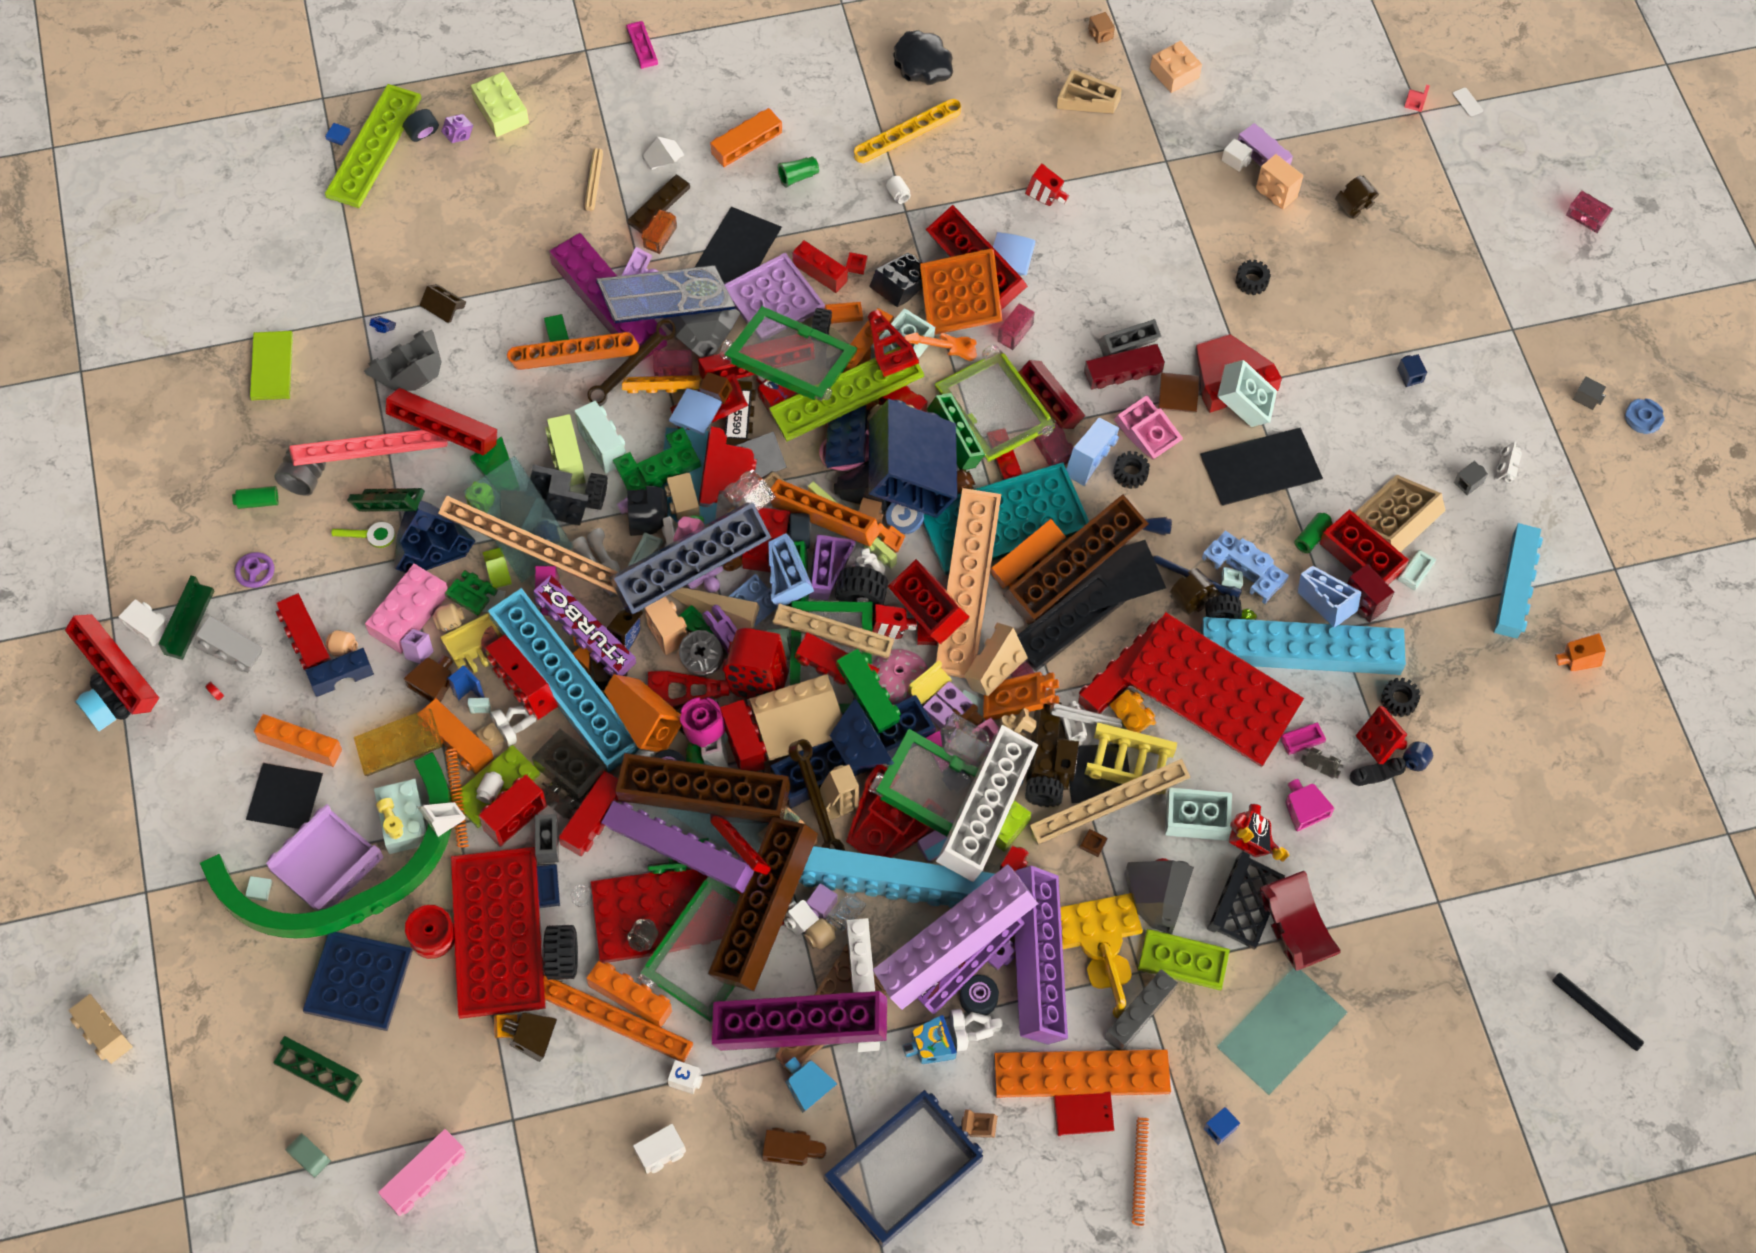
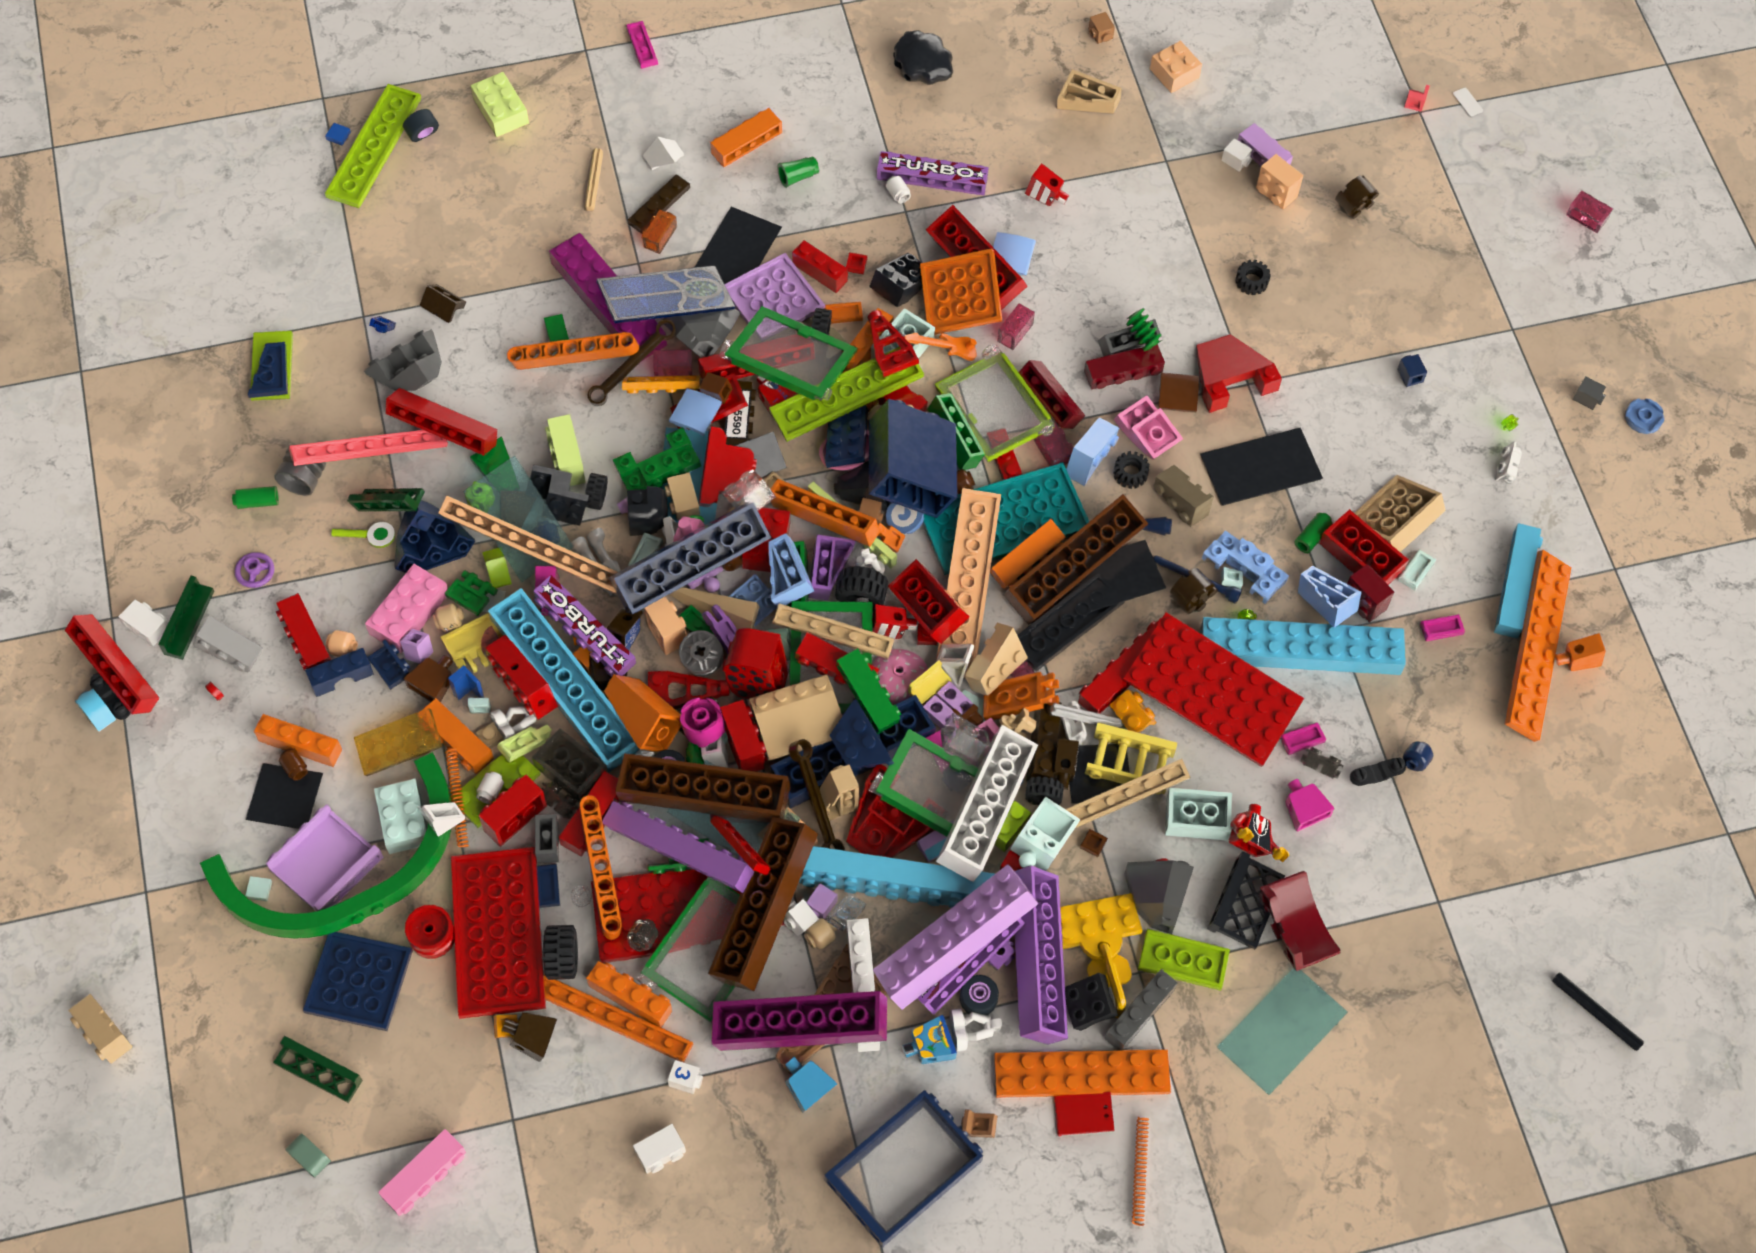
light yellow leg [376,798,404,839] -> none
medium lavender brick [441,114,473,143] -> none
light aqua brick [575,401,626,474] -> none
lavender plate [621,247,660,288] -> none
reddish brown hinge [763,1127,827,1166] -> none
black wheel [790,513,810,549] -> none
yellow beam [854,99,961,163] -> none
blue panel [1203,1107,1240,1145] -> none
black tyre [1205,595,1242,619] -> none
light aqua brick [1218,360,1277,427] -> none
red plate [1355,706,1408,764] -> none
black tyre [1381,678,1421,717] -> none
dark grey brick [1454,460,1488,496] -> none
none -> dark blue wing [248,342,288,398]
none -> reddish brown brick [279,749,308,781]
none -> dark blue bracket [367,639,410,690]
none -> yellowish green hinge [497,725,552,762]
none -> orange beam [580,796,621,940]
none -> medium lavender brick [877,151,989,196]
none -> white slope [936,644,974,690]
none -> light aqua slope [1010,797,1080,871]
none -> black brick [1065,973,1118,1031]
none -> green piece [1126,308,1163,351]
none -> dark tan wedge [1154,465,1214,527]
none -> dark pink tile [1420,614,1465,642]
none -> clear neon green plate [1500,414,1519,431]
none -> orange plate [1505,550,1572,742]

